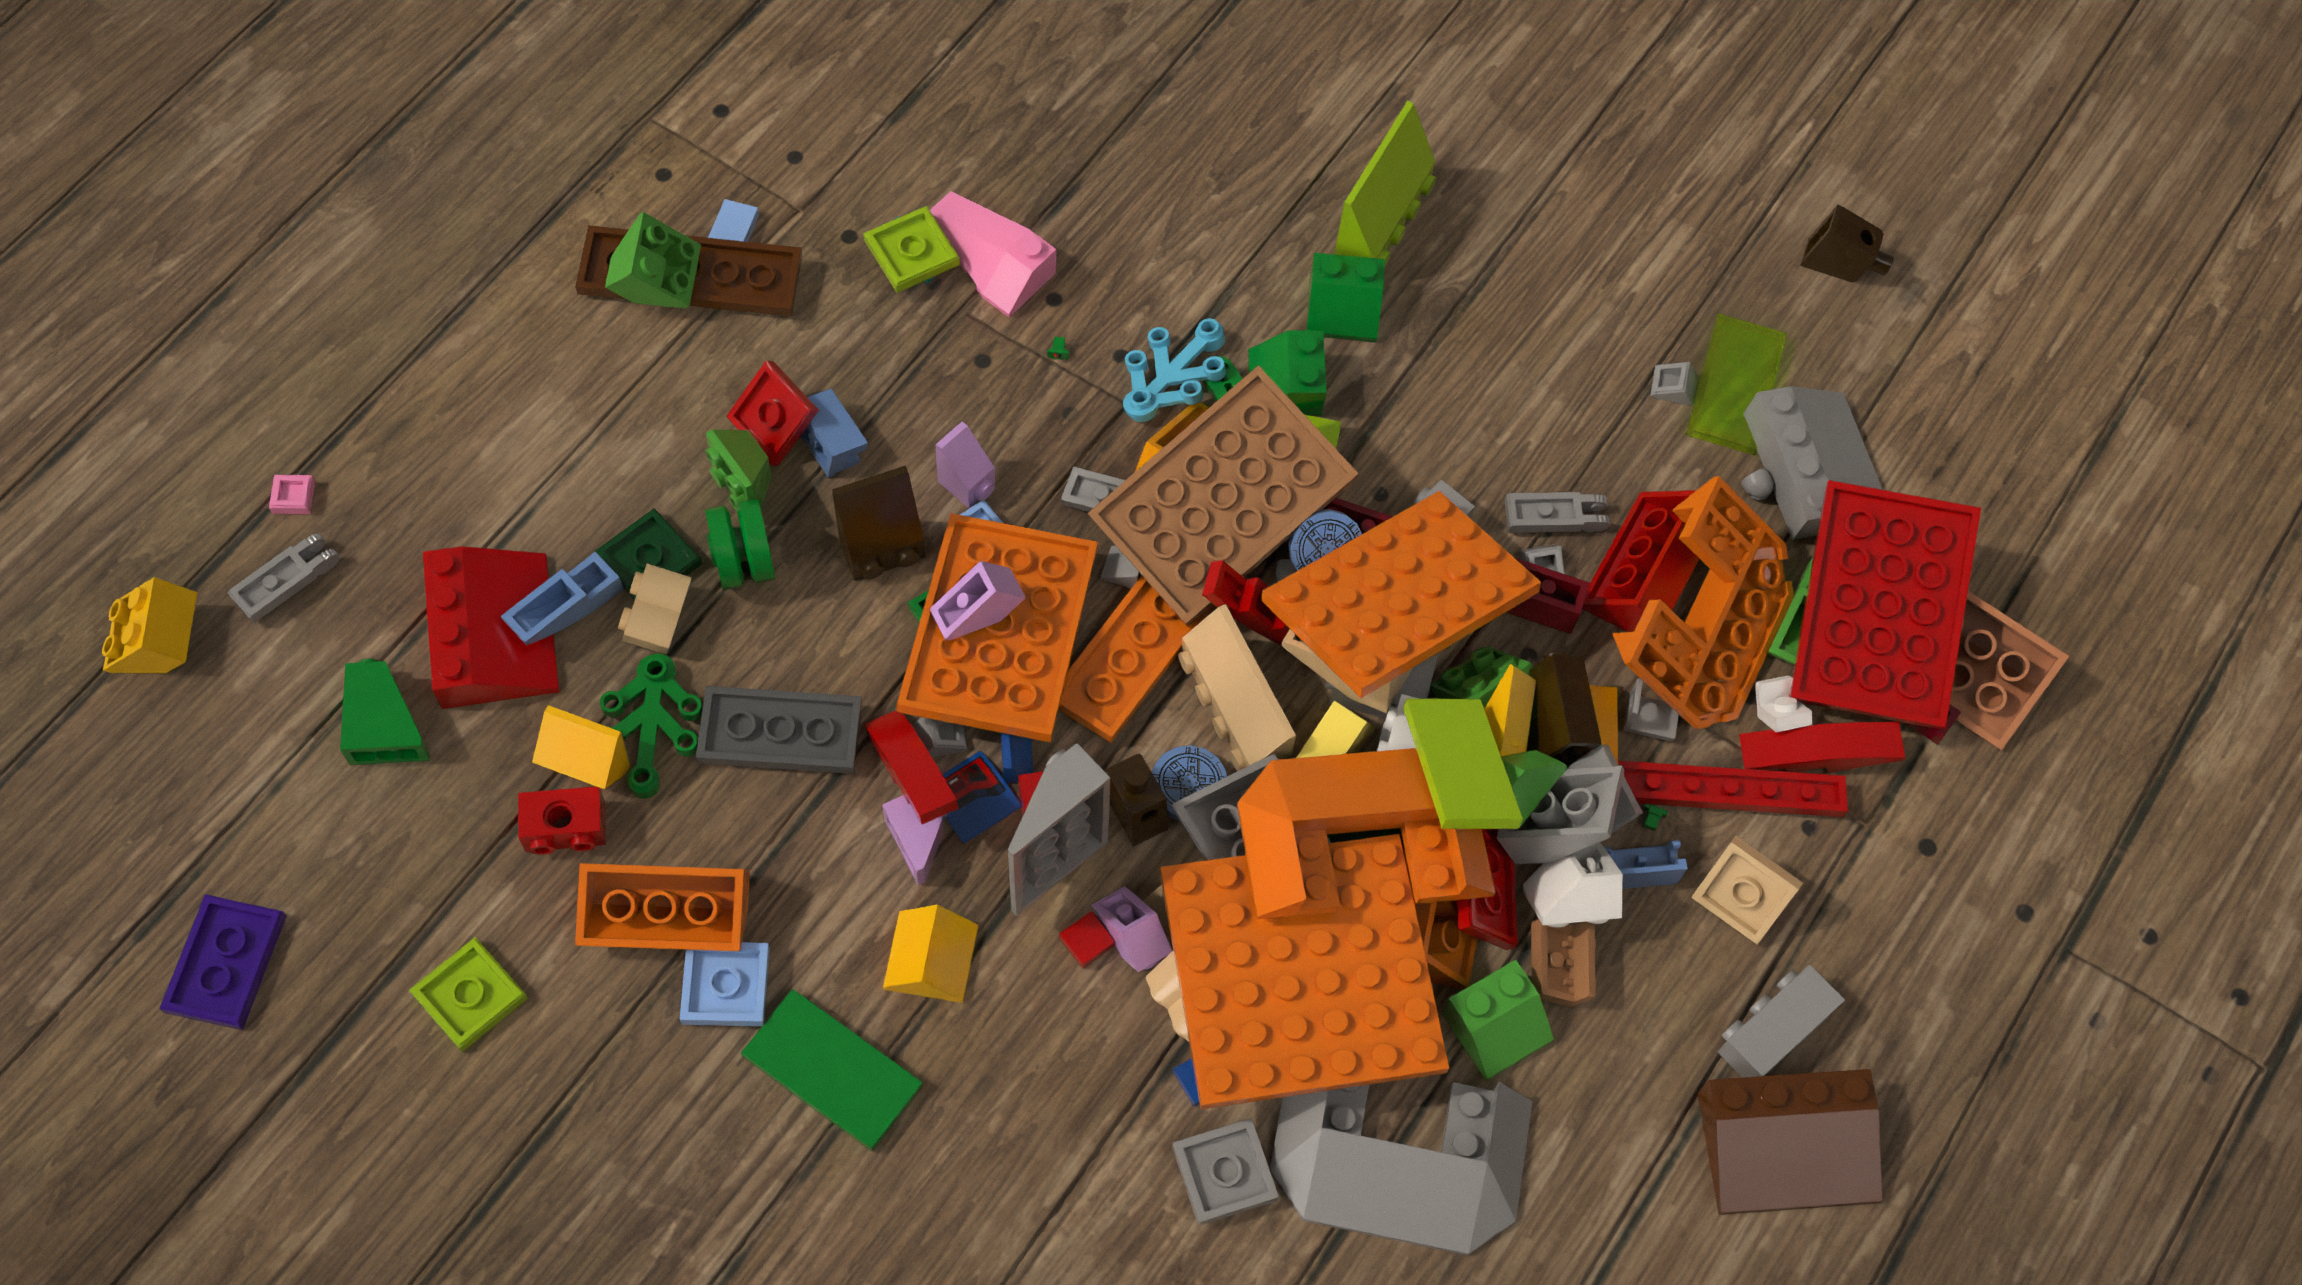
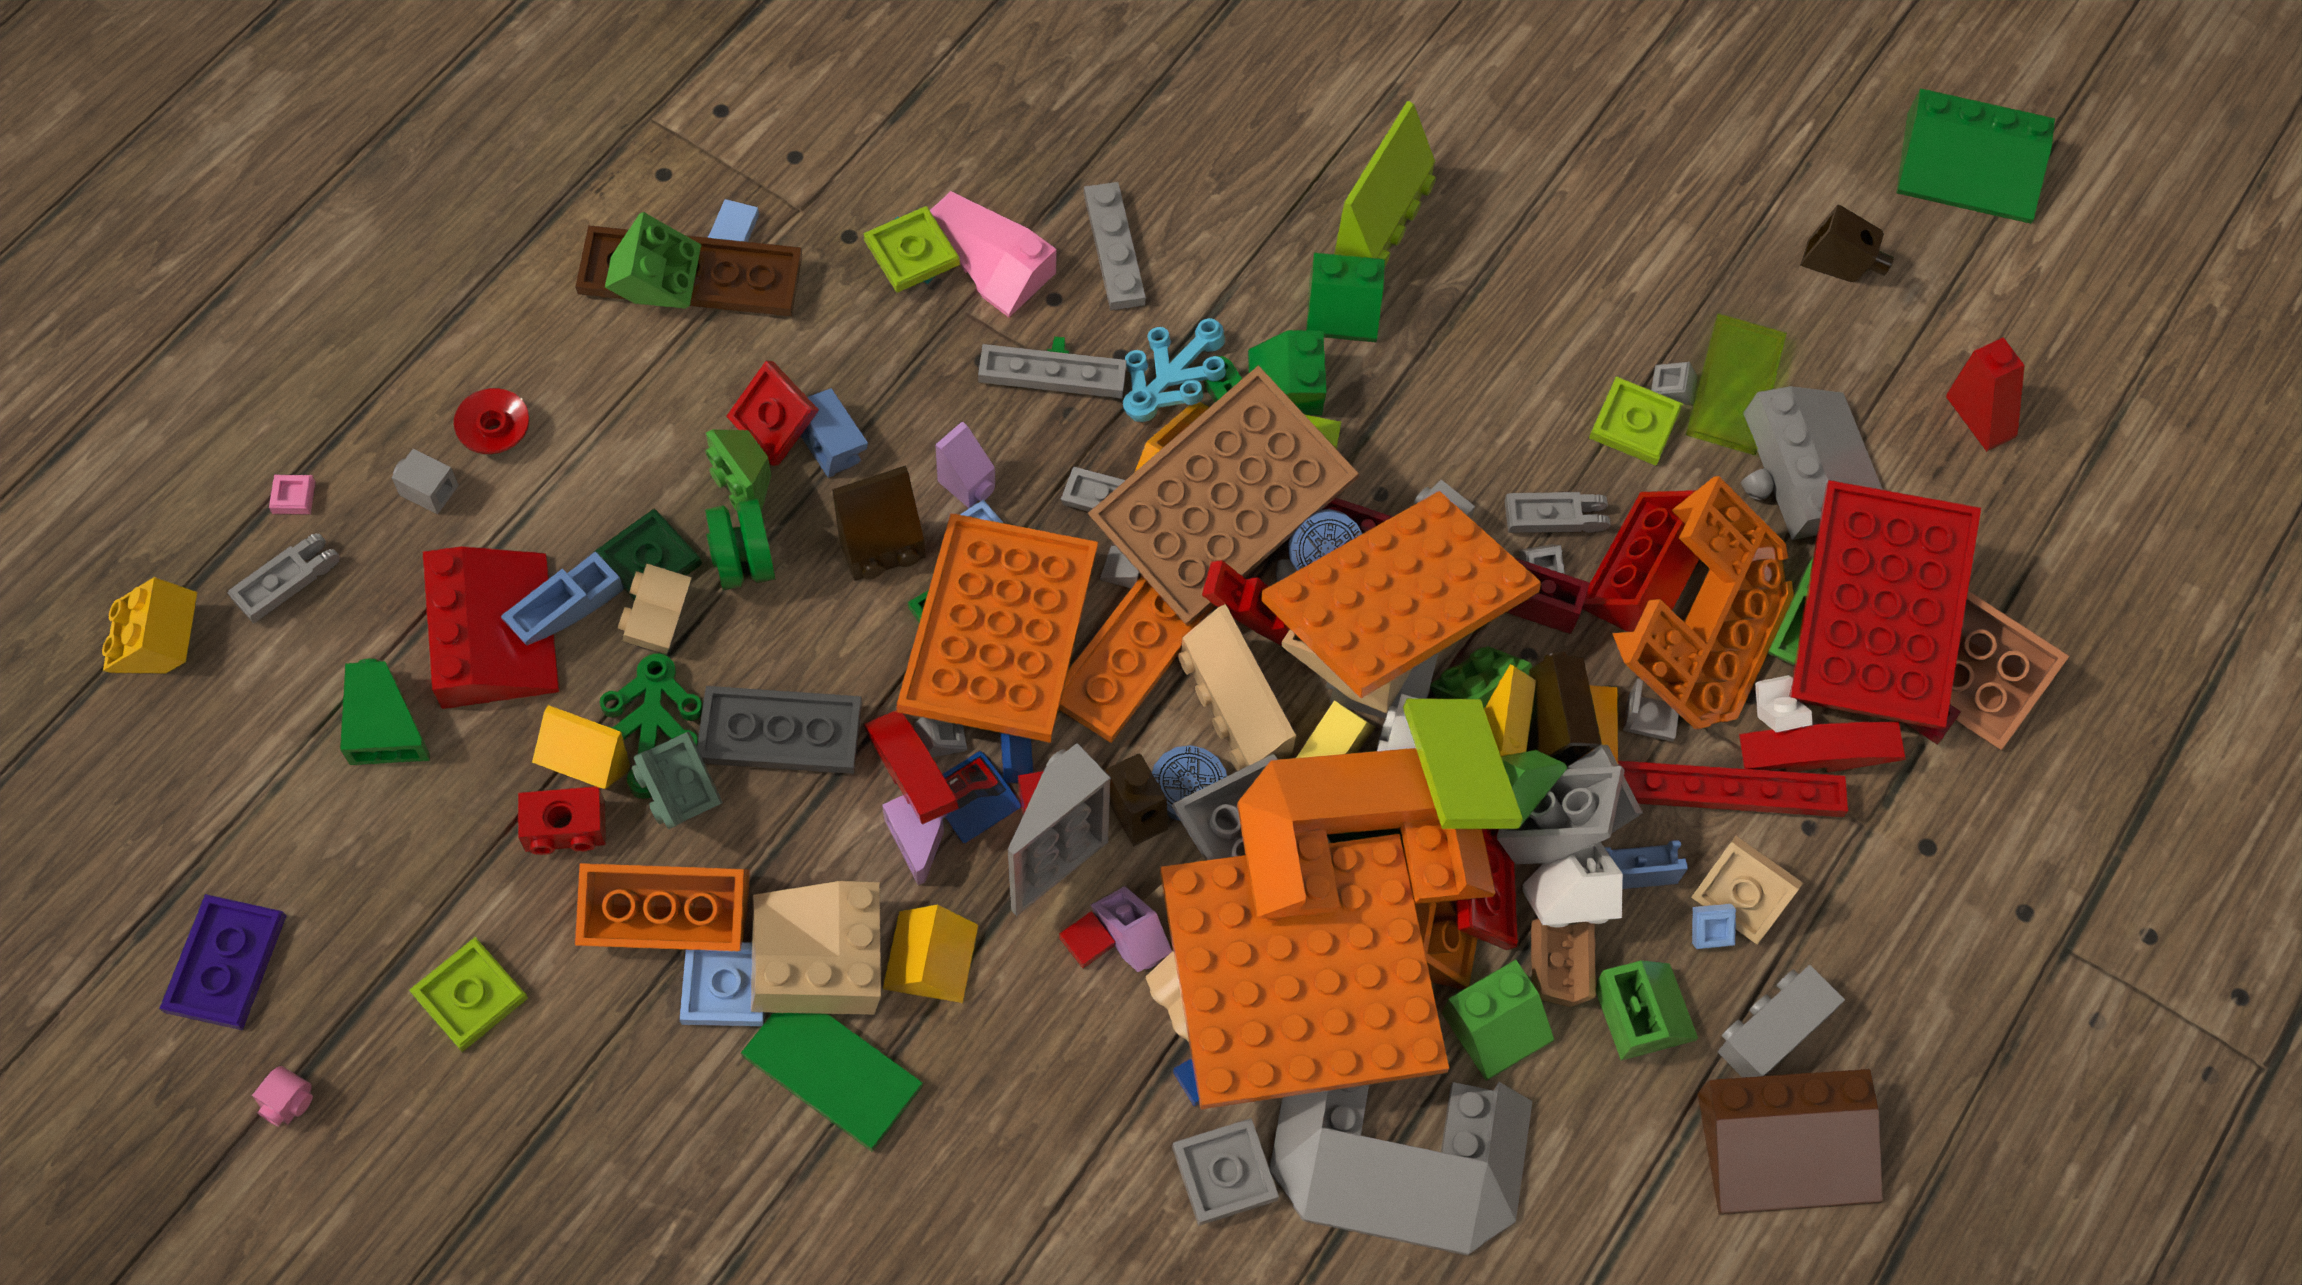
lavender slope [930,561,1026,640] -> none
green piece [1643,803,1668,831] -> none
none -> bright pink plate [252,1066,313,1127]
none -> light grey brick [391,449,459,514]
none -> red dish [453,388,530,454]
none -> sand green bracket [632,731,723,829]
none -> tan slope [751,881,881,1015]
none -> light grey plate [978,344,1127,398]
none -> light grey plate [1084,182,1146,310]
none -> lime tile [1589,376,1683,466]
none -> bright green slope [1596,960,1698,1061]
none -> light blue tile [1692,904,1736,949]
none -> green slope [1896,88,2055,224]
none -> red slope [1945,337,2025,452]

